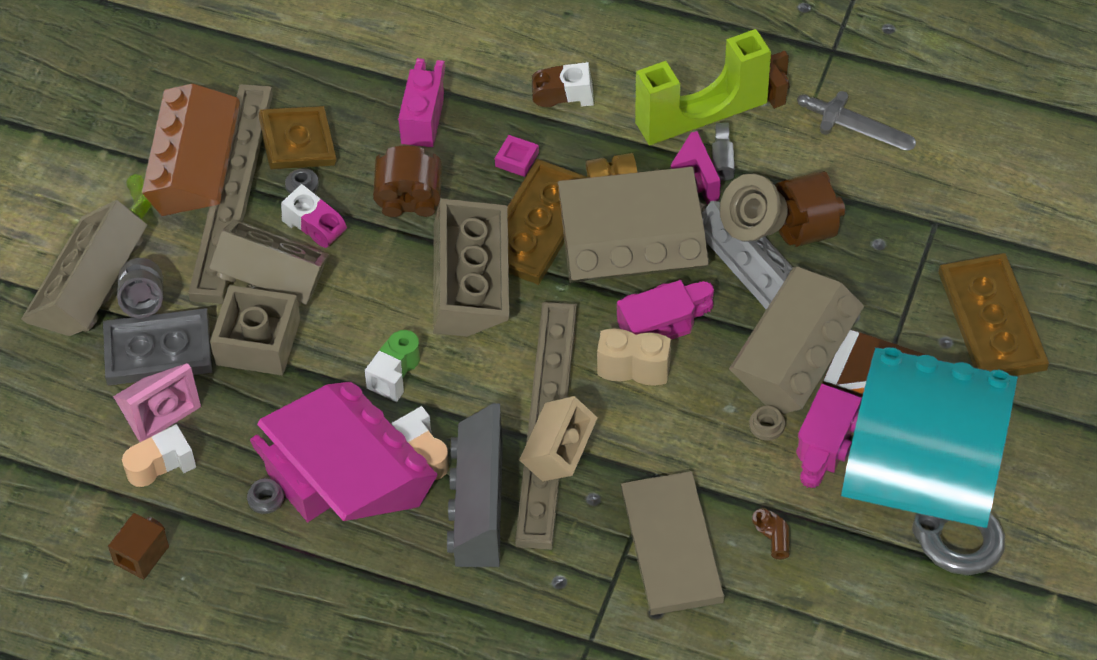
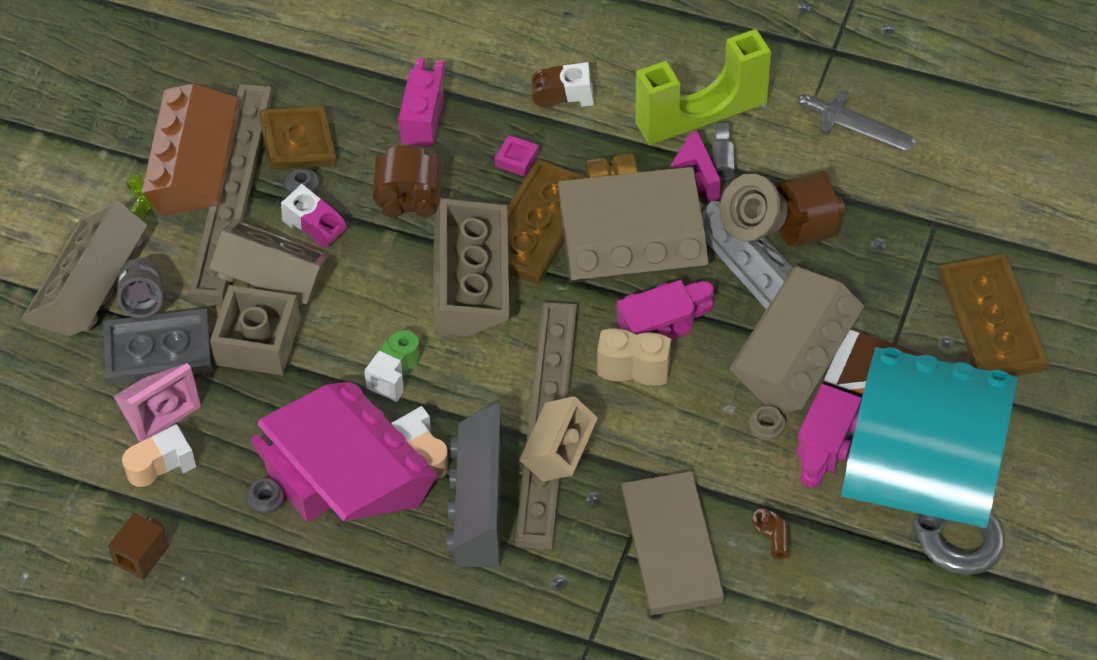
reddish brown bracket [767,51,789,109] -> none

